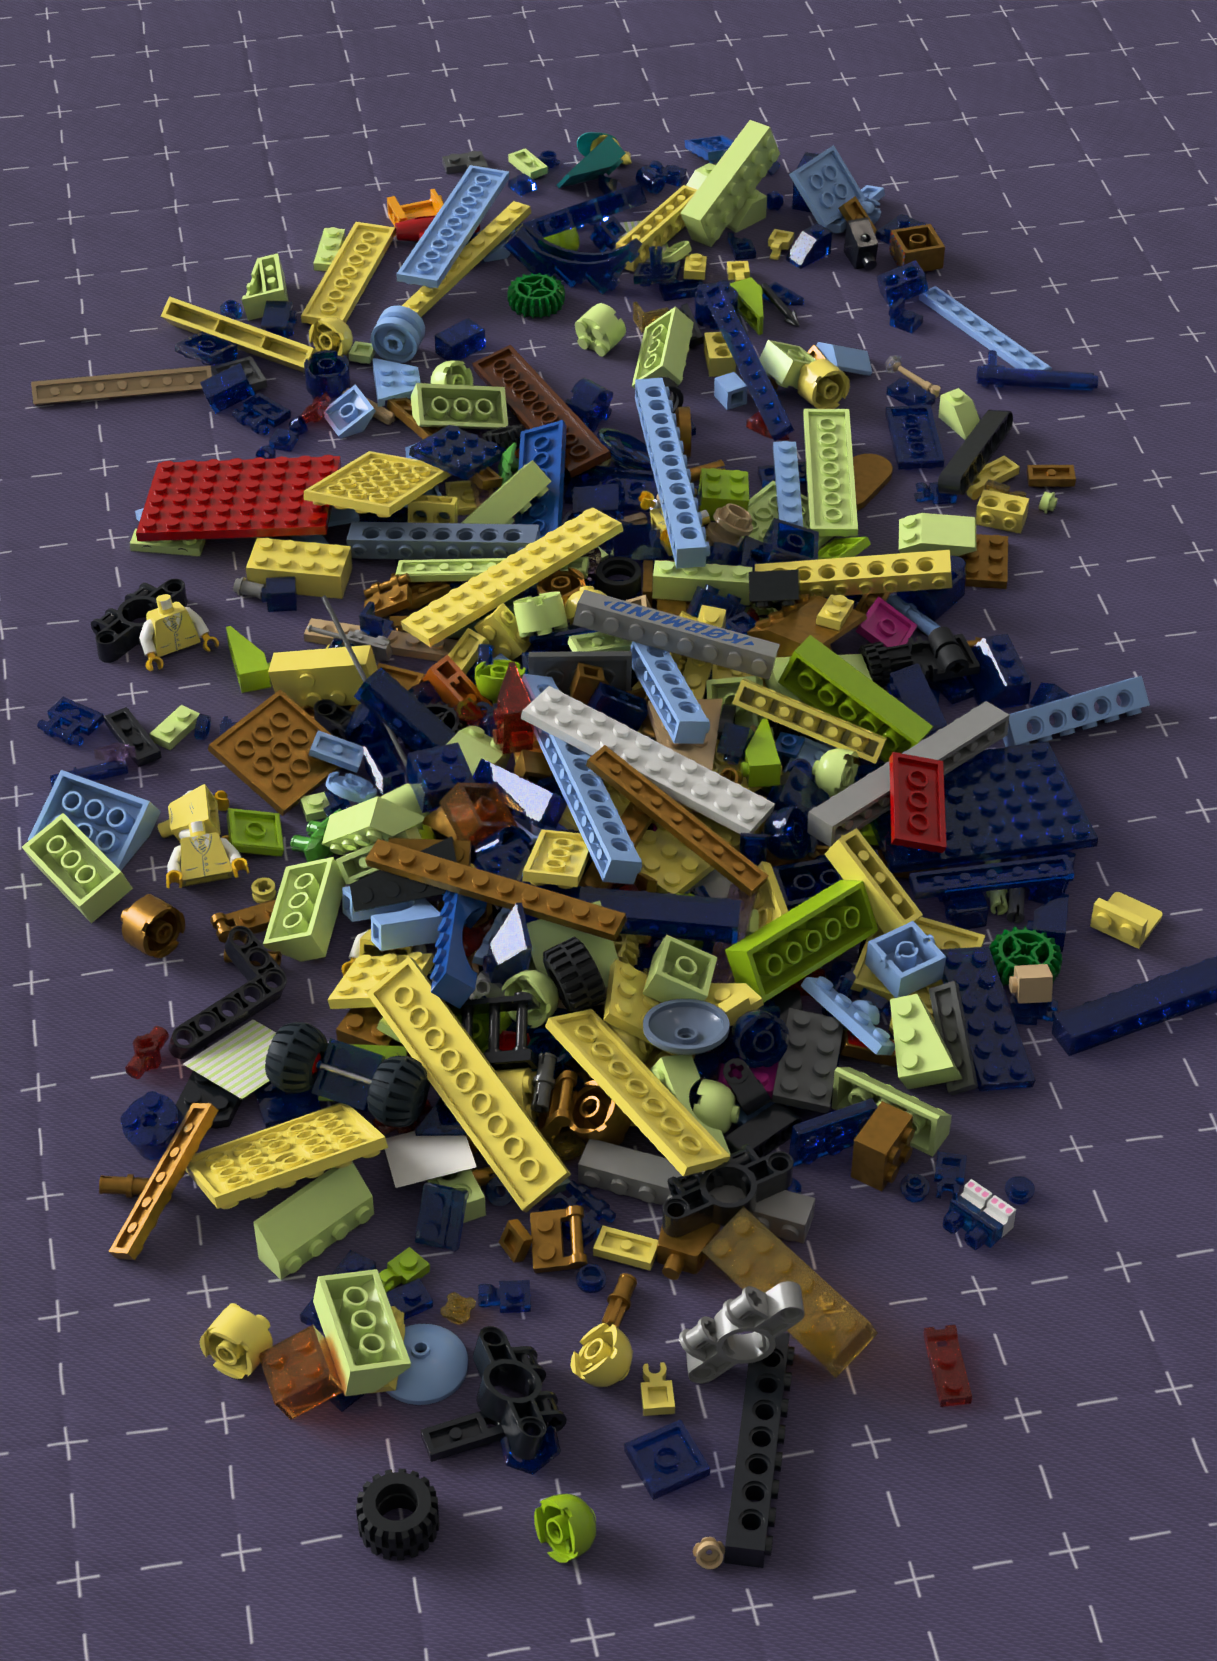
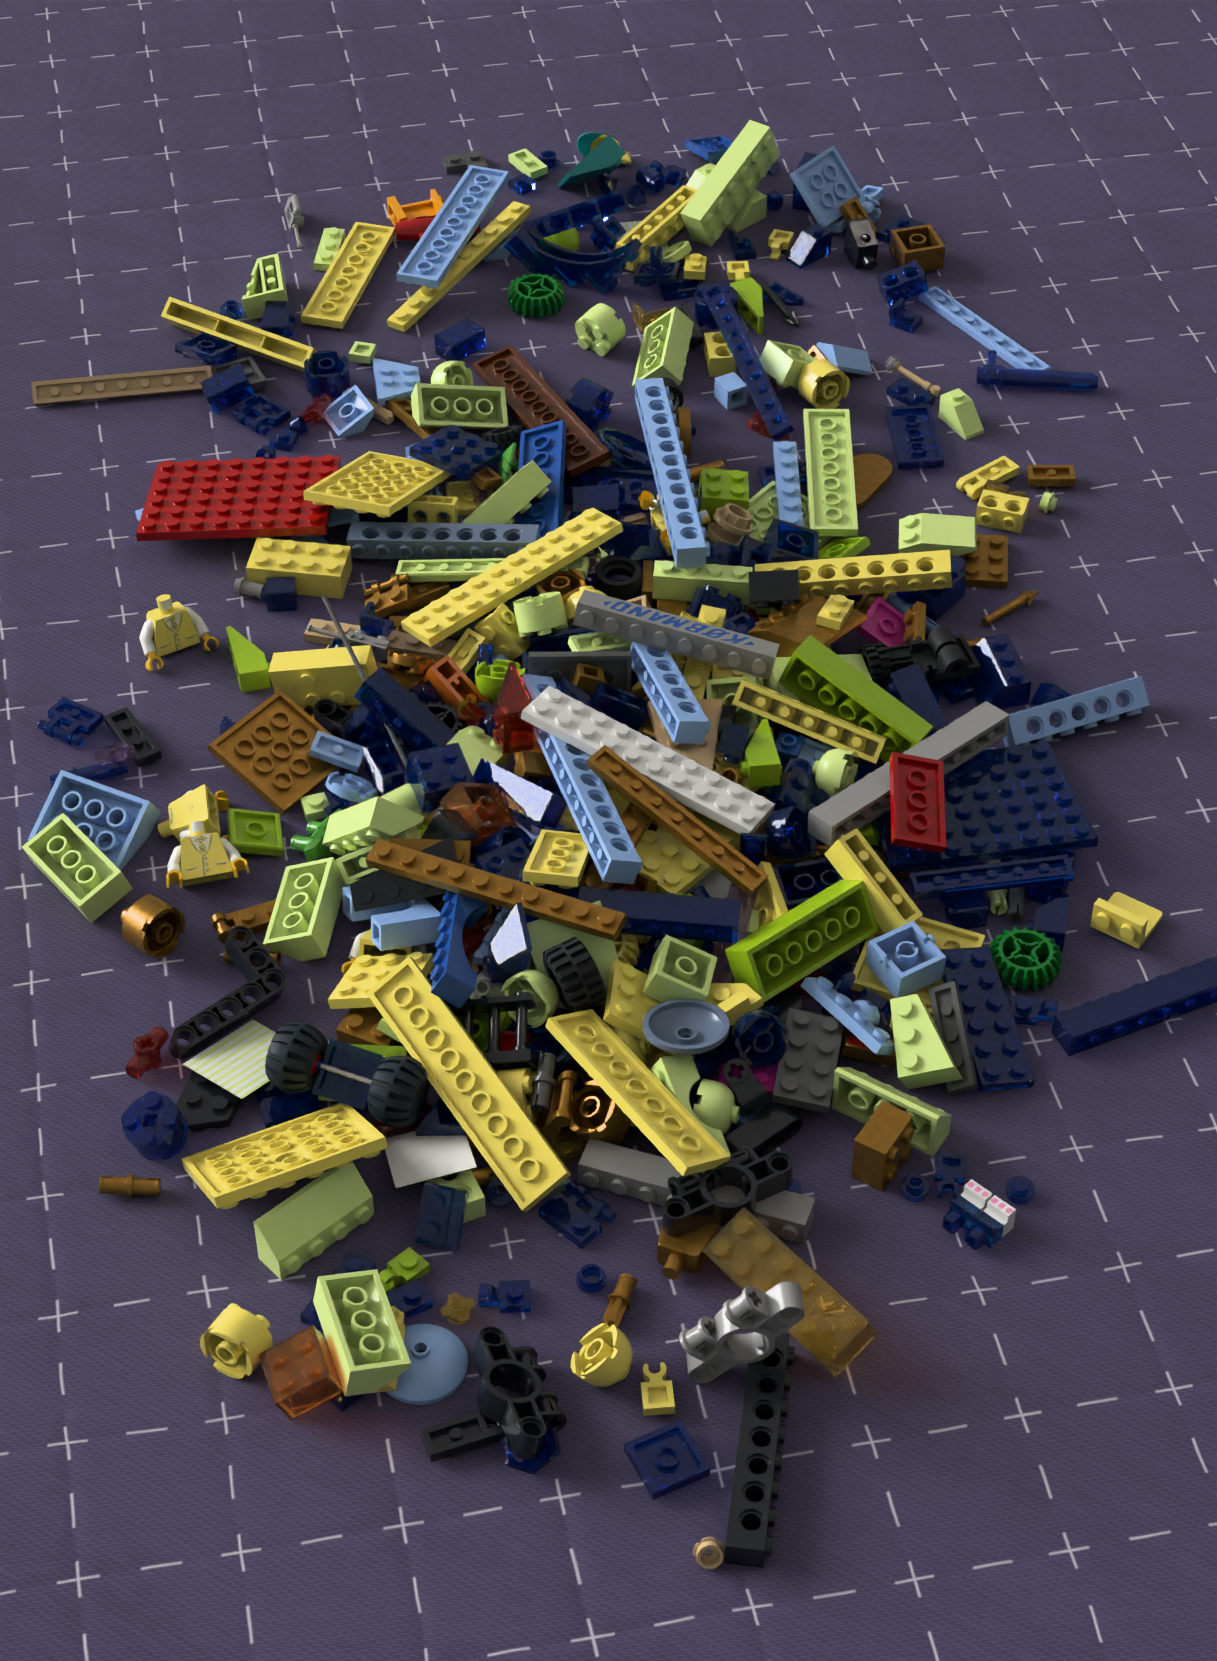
black piece [91,579,187,663] -> none
pearl gold plate [109,1103,219,1260] -> none
yellowish green plate [130,529,205,556] -> none
yellowish green plate [149,705,202,750] -> none
clear blue tile [194,714,211,740] -> none
light yellow bush [251,878,276,904] -> none
light yellow cylinder [309,317,353,363] -> none
black tyre [356,1468,440,1561] -> none
light blue wheel [370,305,425,363] -> none
pearl gold plate [498,1219,533,1263] -> none
pearl gold plate [530,1205,587,1273] -> none
lime cylinder [534,1494,596,1563] -> none
light yellow plate [593,1225,658,1271] -> none
clear blue plate [789,1098,877,1167] -> none
clear blue plate [914,482,957,504] -> none
clear red plate [924,1325,972,1407] -> none
black beam [938,410,1013,495] -> none
tan brick [1009,964,1053,1004] -> none
none -> light grey piece [284,194,304,249]
none -> pearl gold plate [387,650,437,675]
none -> black slope [421,809,478,841]
none -> clear blue cone [555,678,593,707]
none -> pearl gold plate [902,601,926,644]
none -> pearl gold piece [981,590,1039,626]

